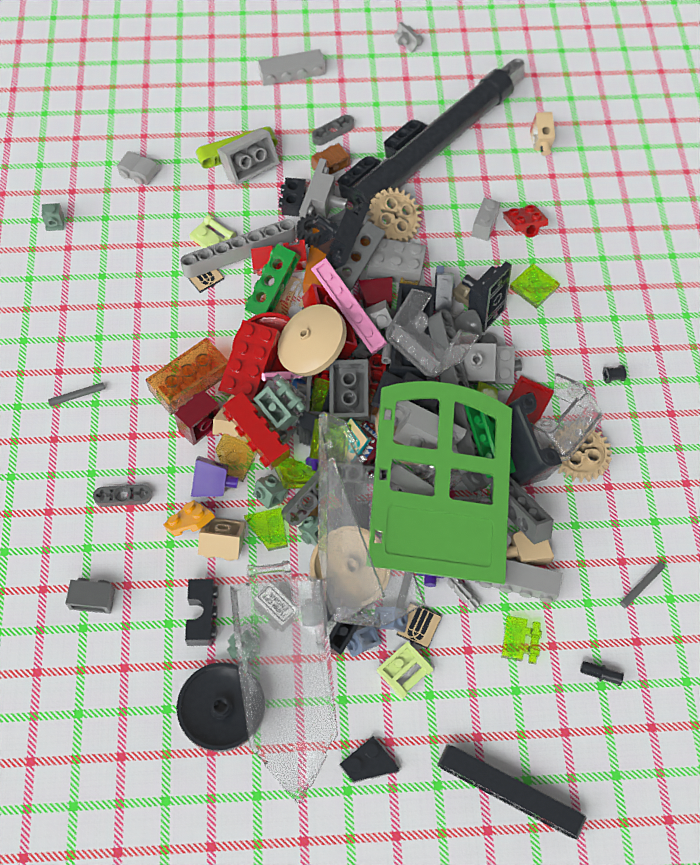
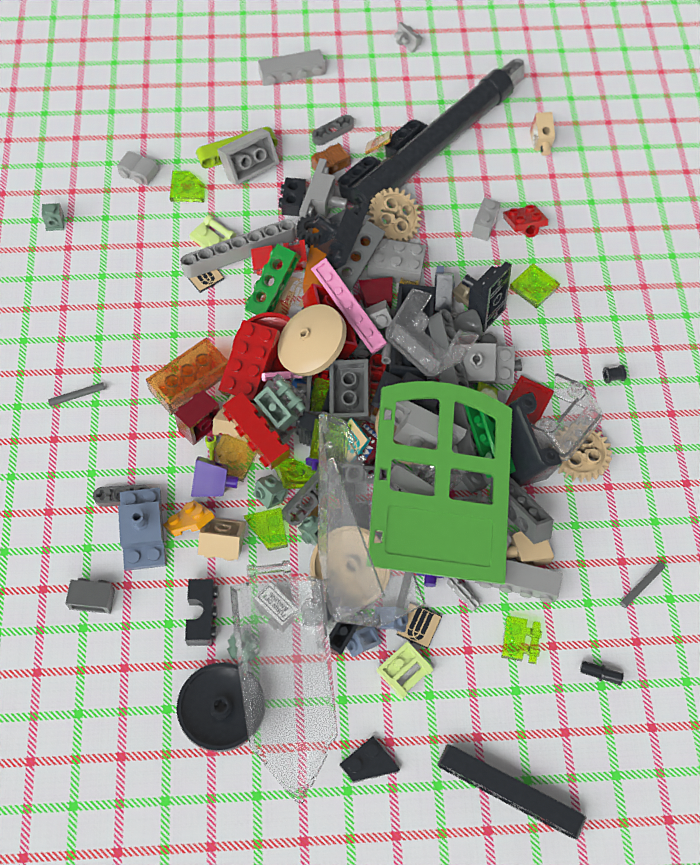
none -> sand blue brick [118,488,166,571]
none -> clear neon green plate [169,171,206,202]
none -> lime hand [205,435,217,461]
none -> clear orange piece [365,130,392,155]

